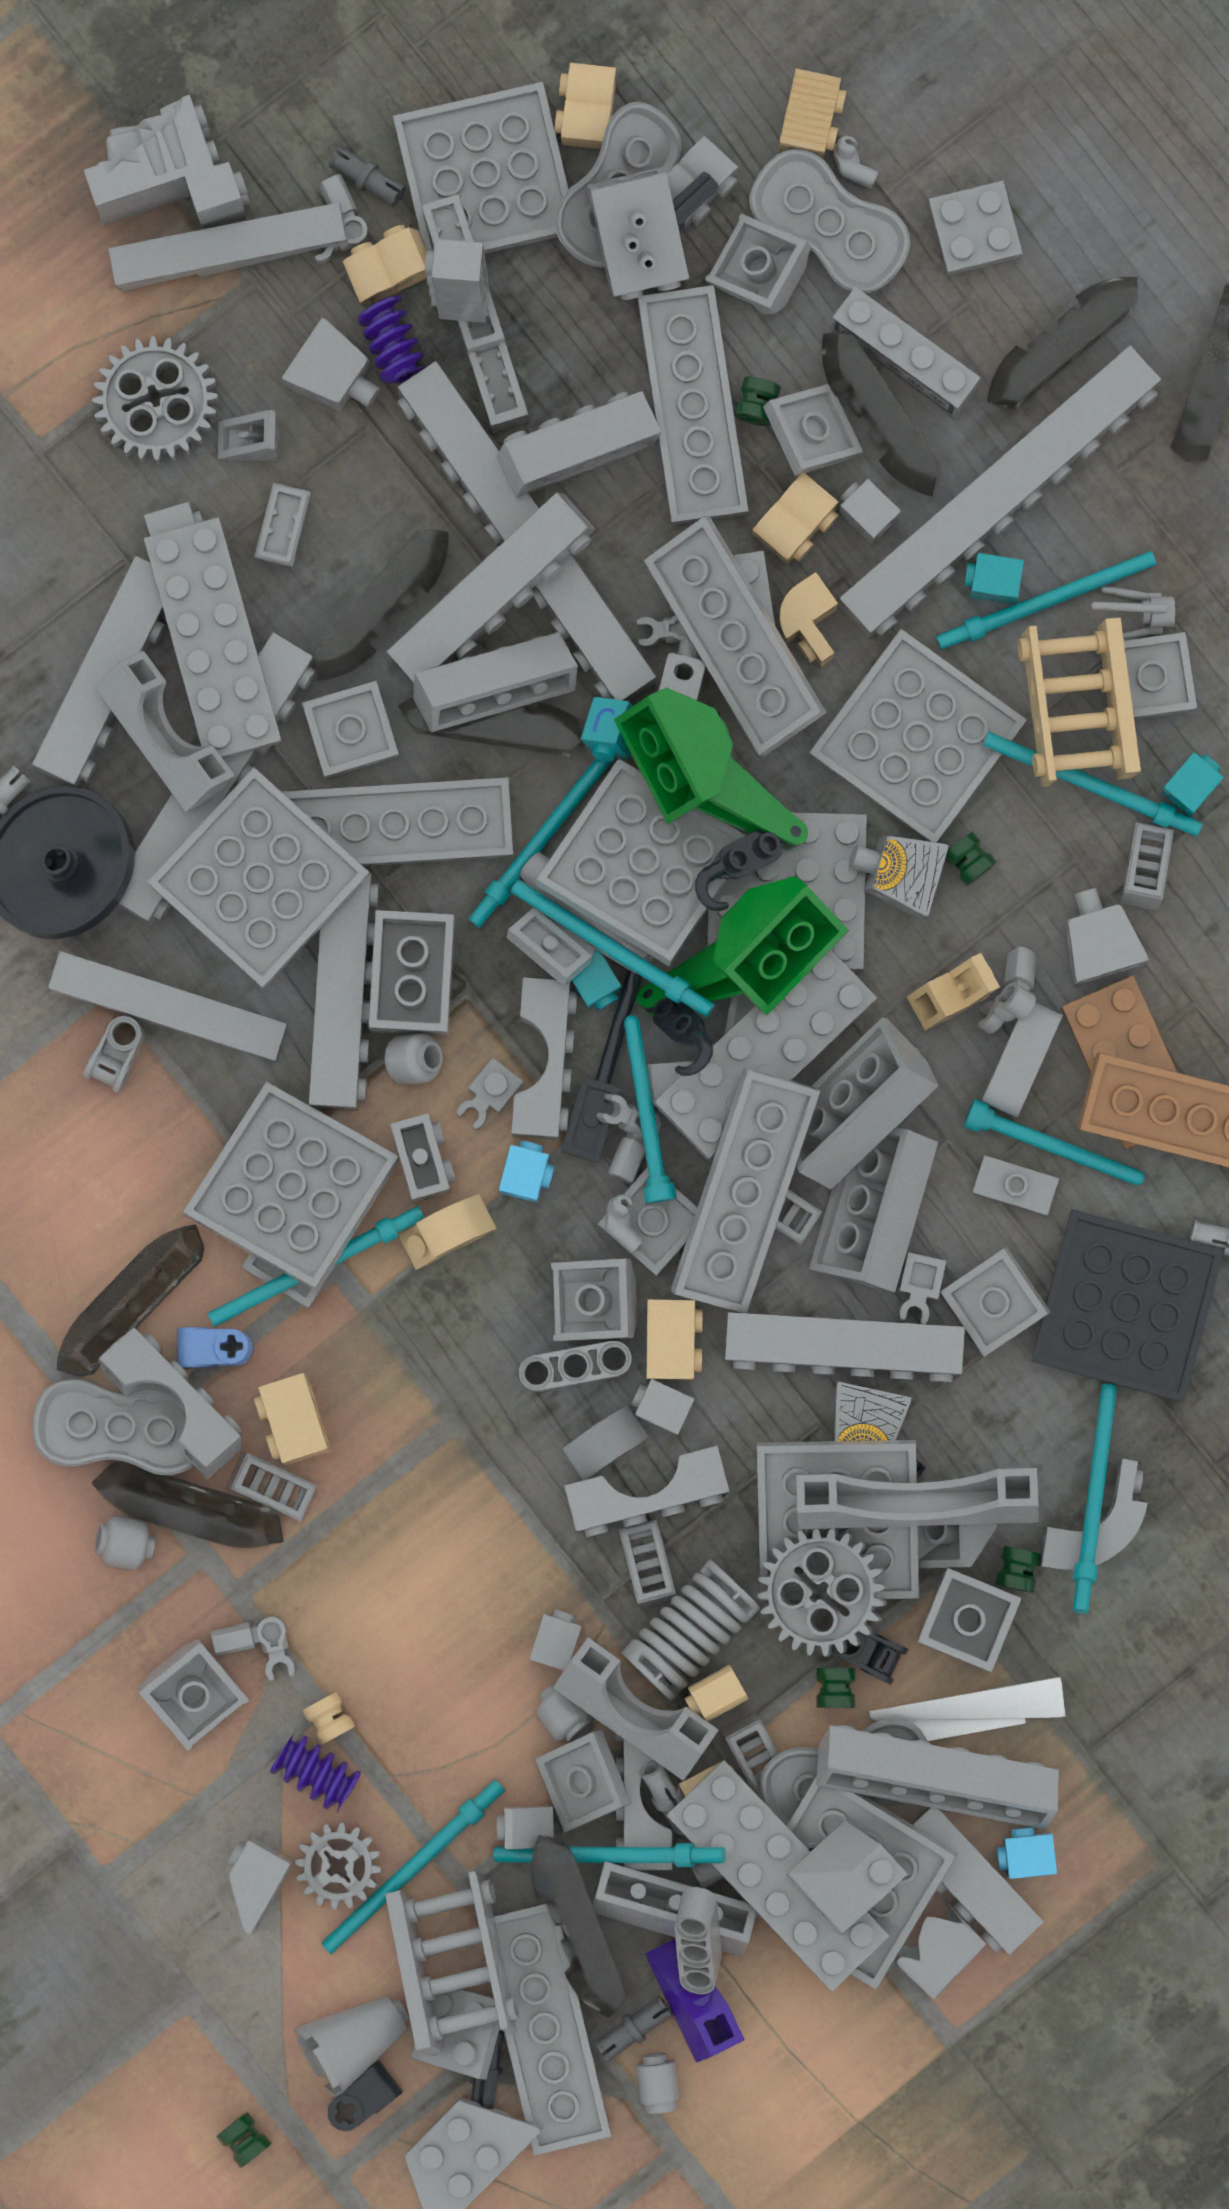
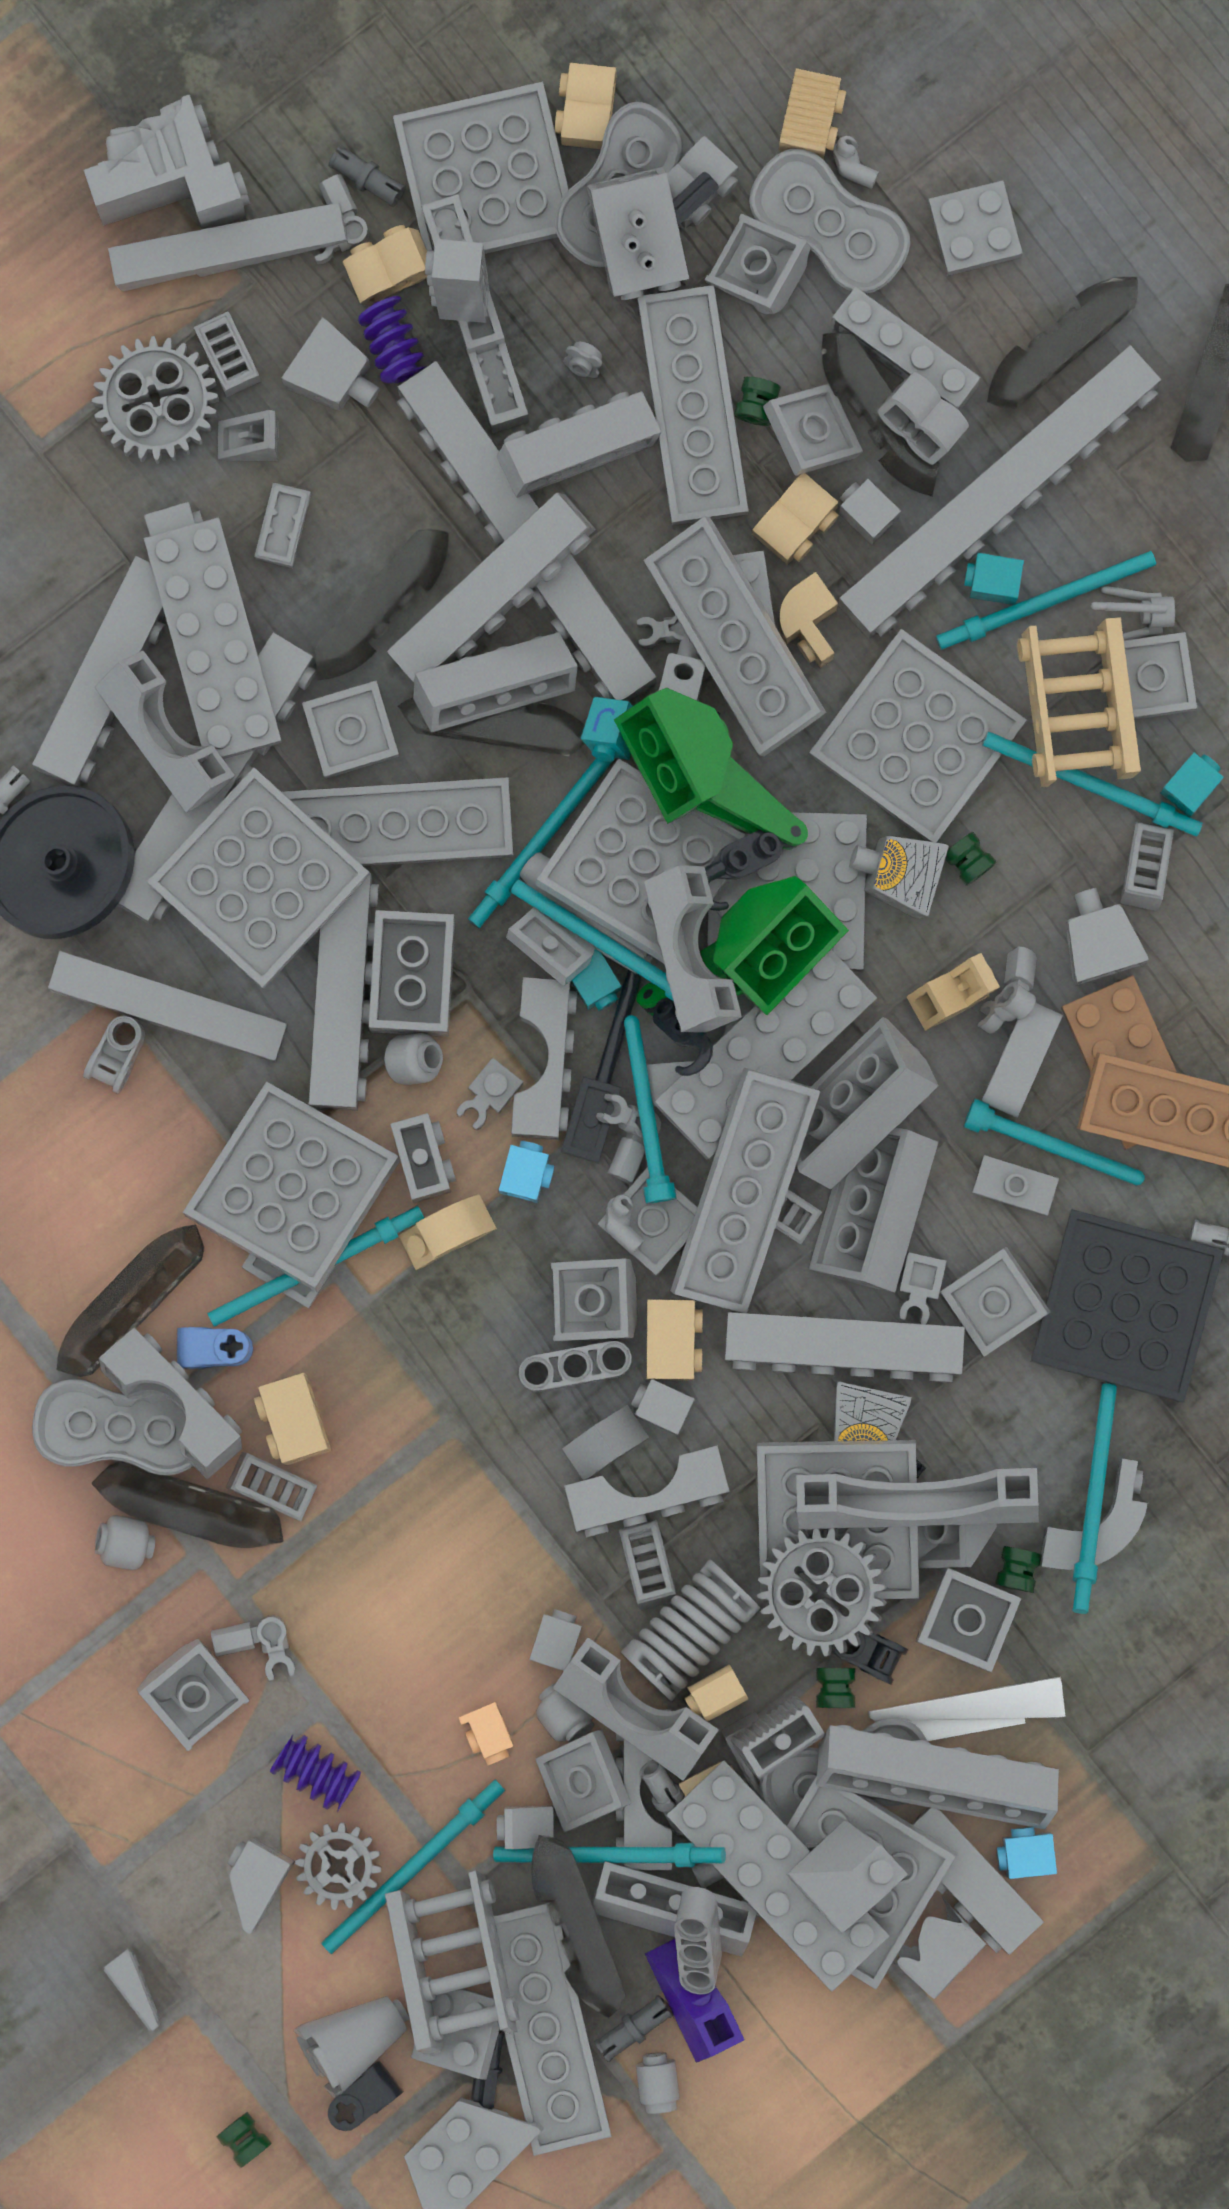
tan wheel [302,1692,355,1745] -> none
none -> light grey slope [104,1947,161,2031]
none -> light grey slope [193,311,261,398]
none -> light nougat brick [459,1702,514,1765]
none -> light grey plate [563,342,602,378]
none -> light grey arch [644,865,742,1032]
none -> light grey brick [731,1696,825,1779]
none -> light grey brick [877,372,969,465]

